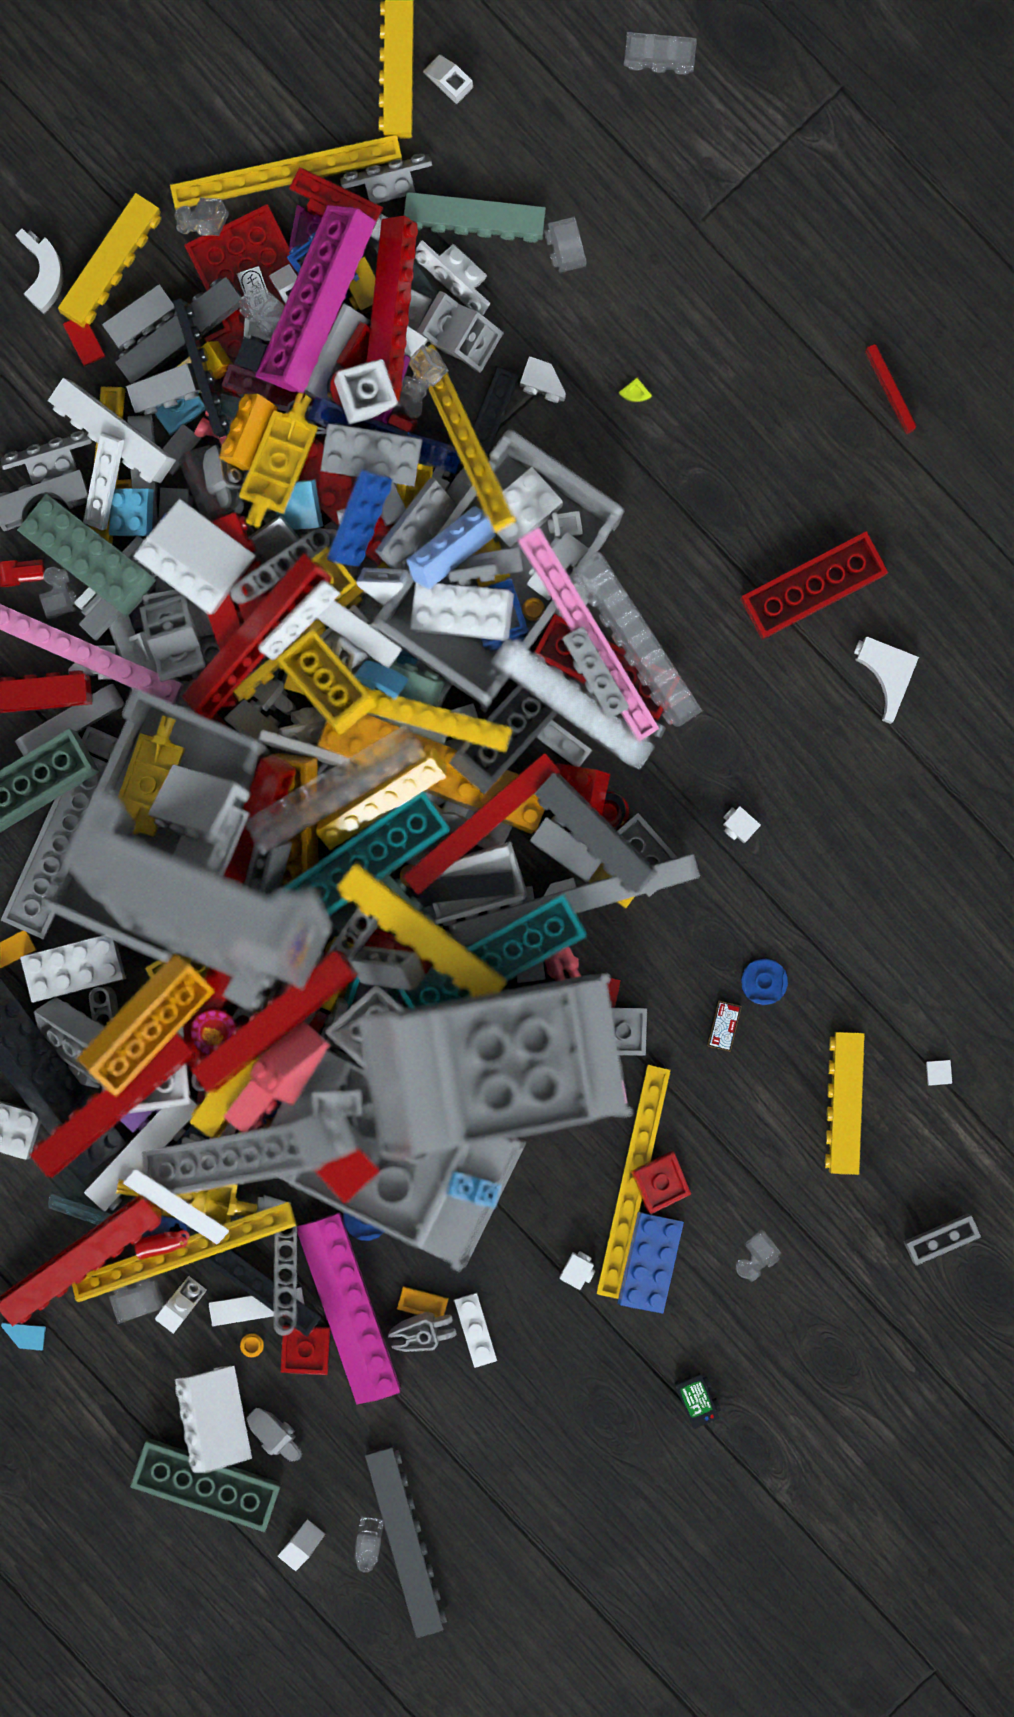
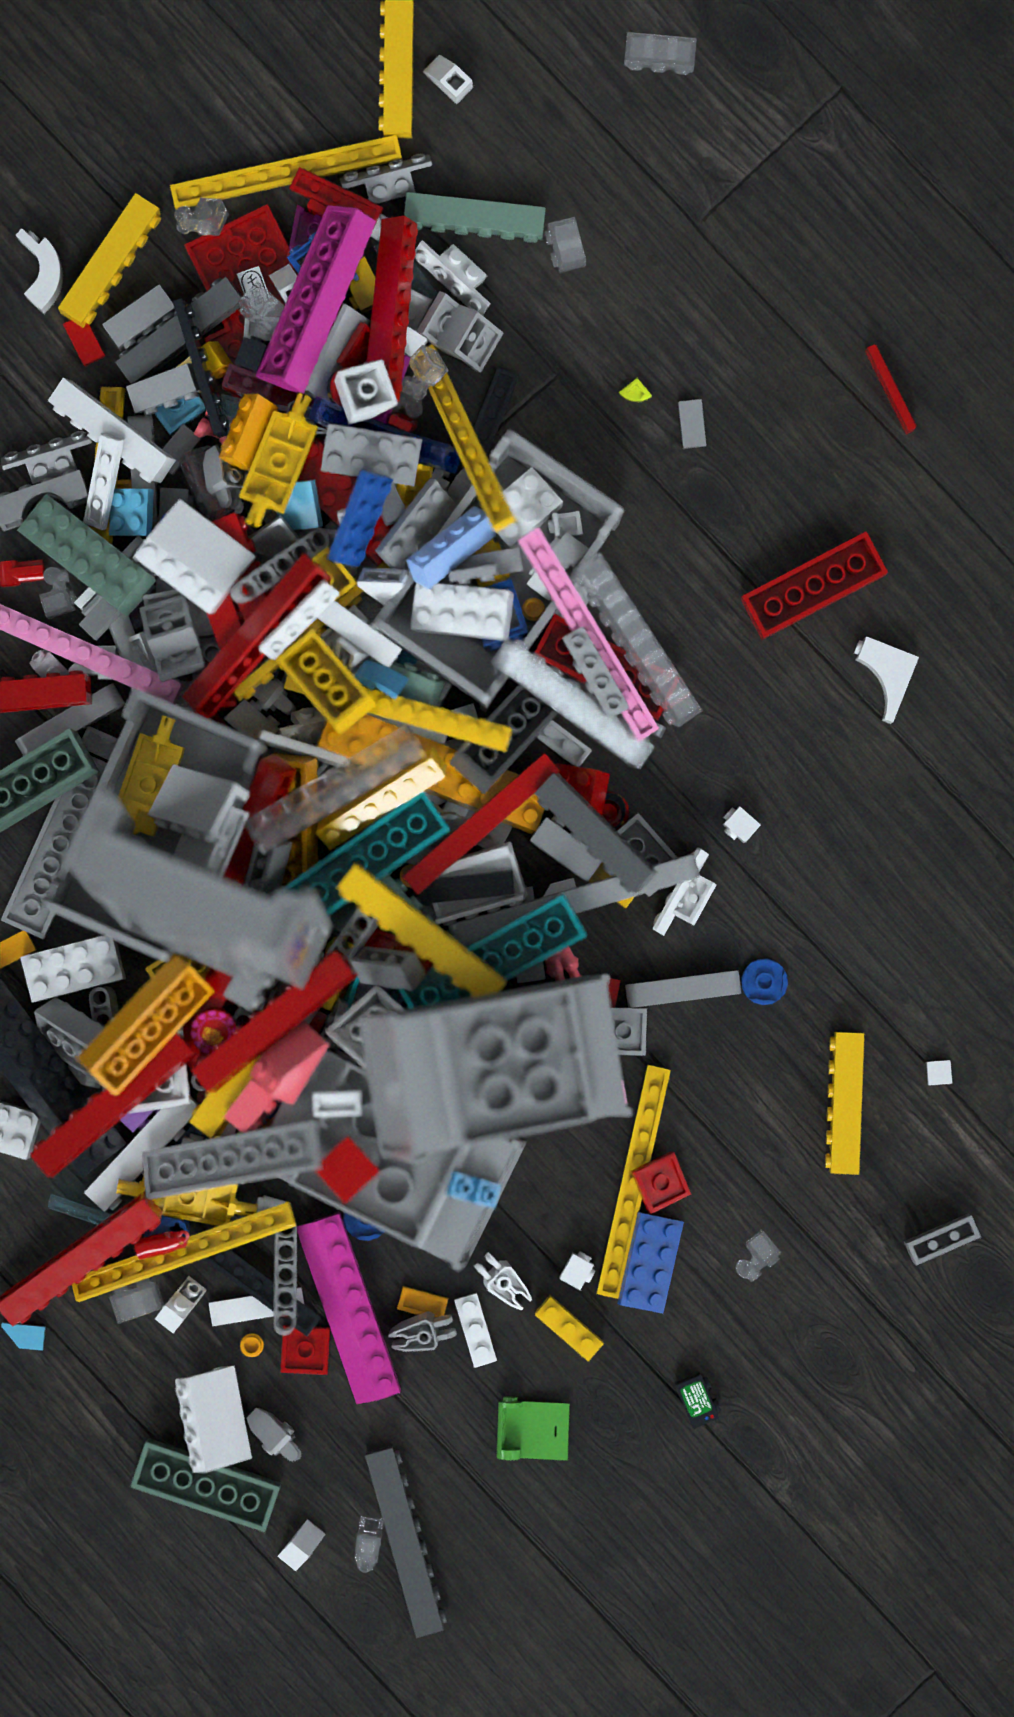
white sticker [124,1169,229,1244] -> none
light grey bracket [289,1104,357,1169] -> none
white slope [520,356,566,403] -> none
tile [707,1001,742,1052] -> none
none -> white bracket [29,649,69,677]
none -> white hinge [474,1252,532,1310]
none -> bright green door [497,1396,570,1460]
none -> yellow brick [535,1295,604,1361]
none -> light grey beam [625,970,742,1008]
none -> white bracket [653,848,716,936]
none -> light grey tile [678,399,706,449]

